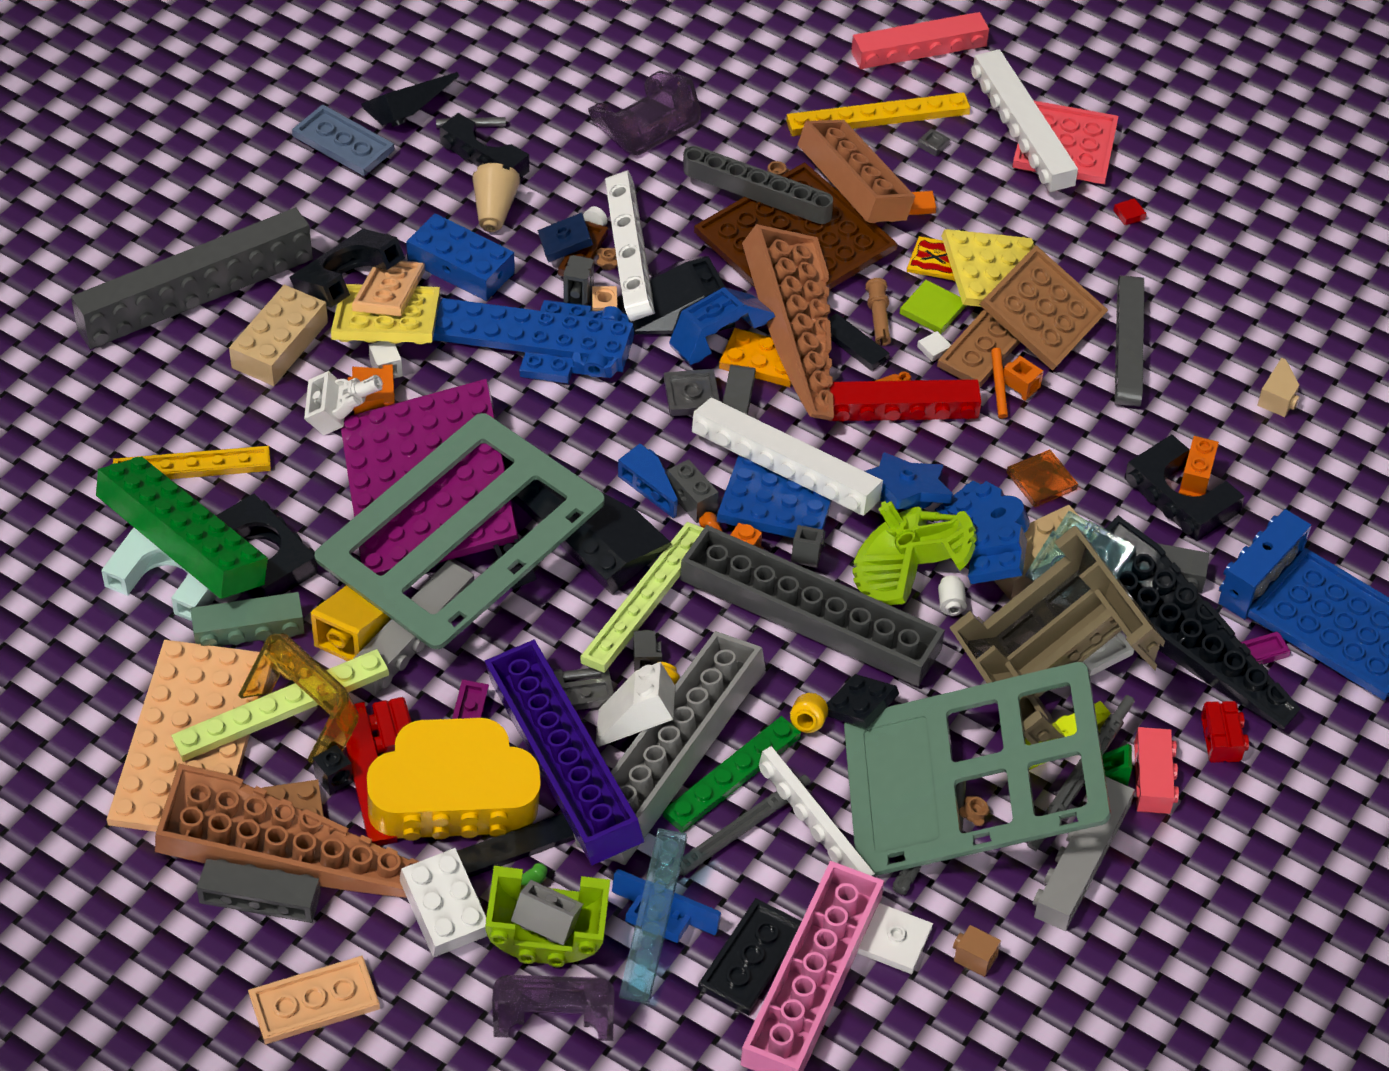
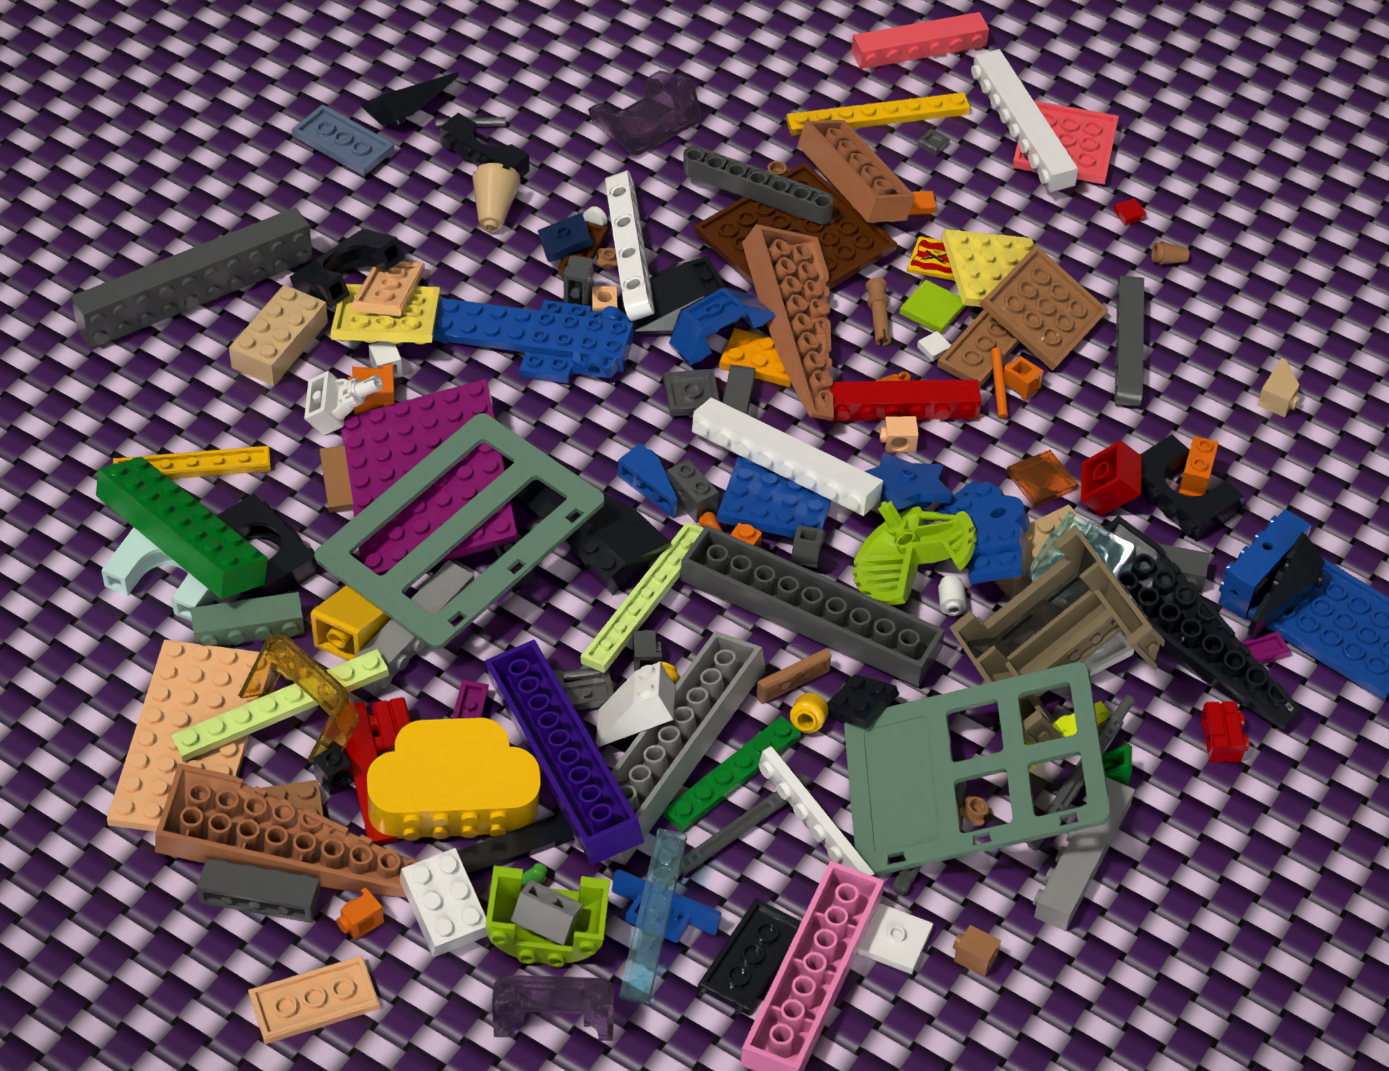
blue brick [406,213,515,301] -> none
black tile [828,313,890,371] -> none
coral brick [1134,727,1179,814] -> none
none -> medium nougat tile [320,446,353,513]
none -> orange brick [336,887,384,941]
none -> medium nougat tile [756,648,831,704]
none -> light nougat brick [880,416,918,453]
none -> red brick [1081,440,1141,516]
none -> medium nougat cone [1151,241,1189,265]
none -> black wedge [1247,532,1326,638]

